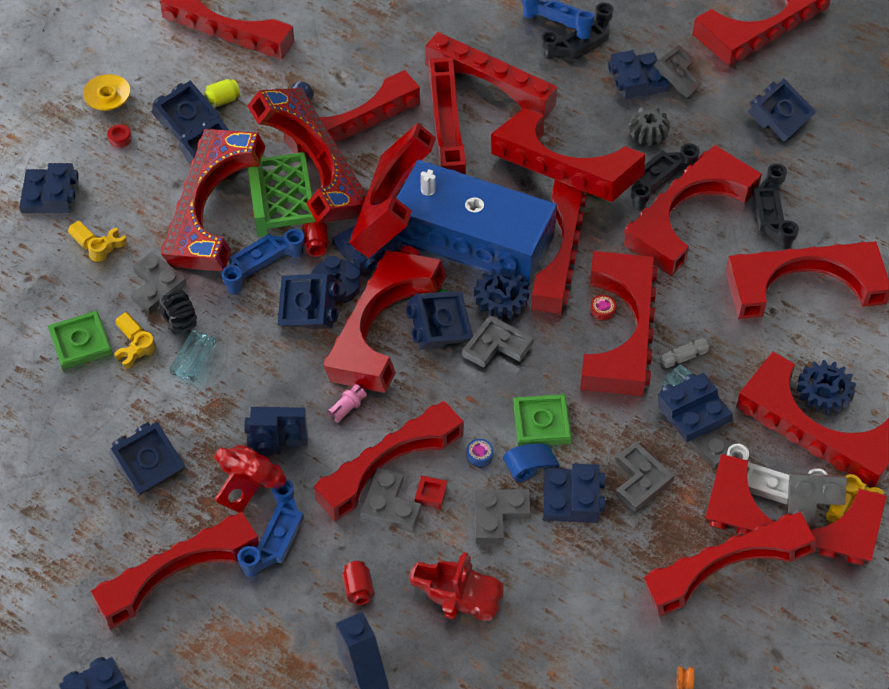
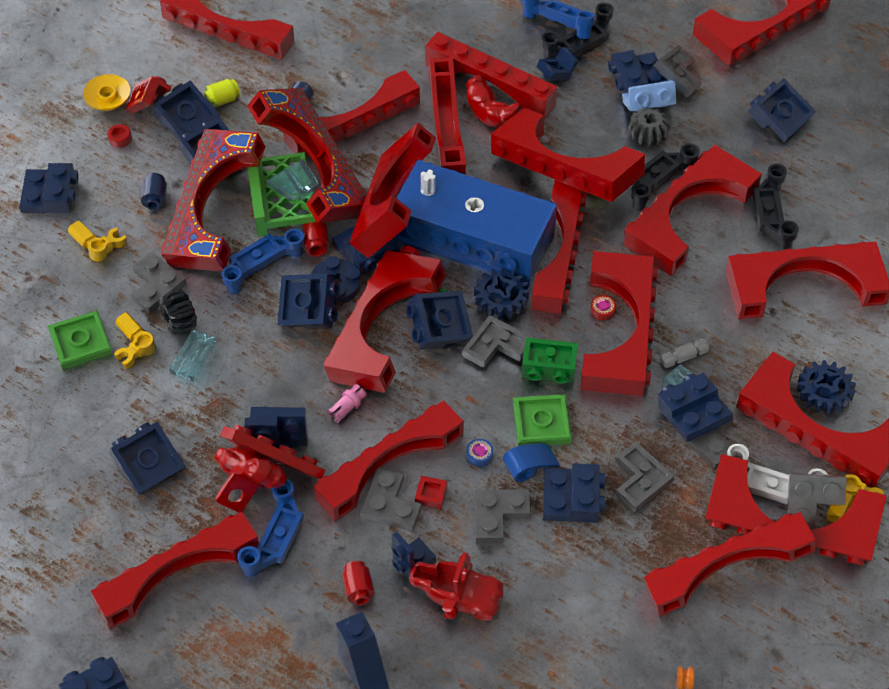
none -> red bracket [125,76,172,114]
none -> dark blue brick [141,173,167,210]
none -> red hinge [220,424,325,479]
none -> clear light blue slope [265,159,319,201]
none -> dark blue bracket [391,531,436,578]
none -> red animal [466,75,520,128]
none -> green bracket [522,337,578,384]
none -> dark blue bracket [536,47,578,81]
none -> light blue bracket [622,81,676,111]

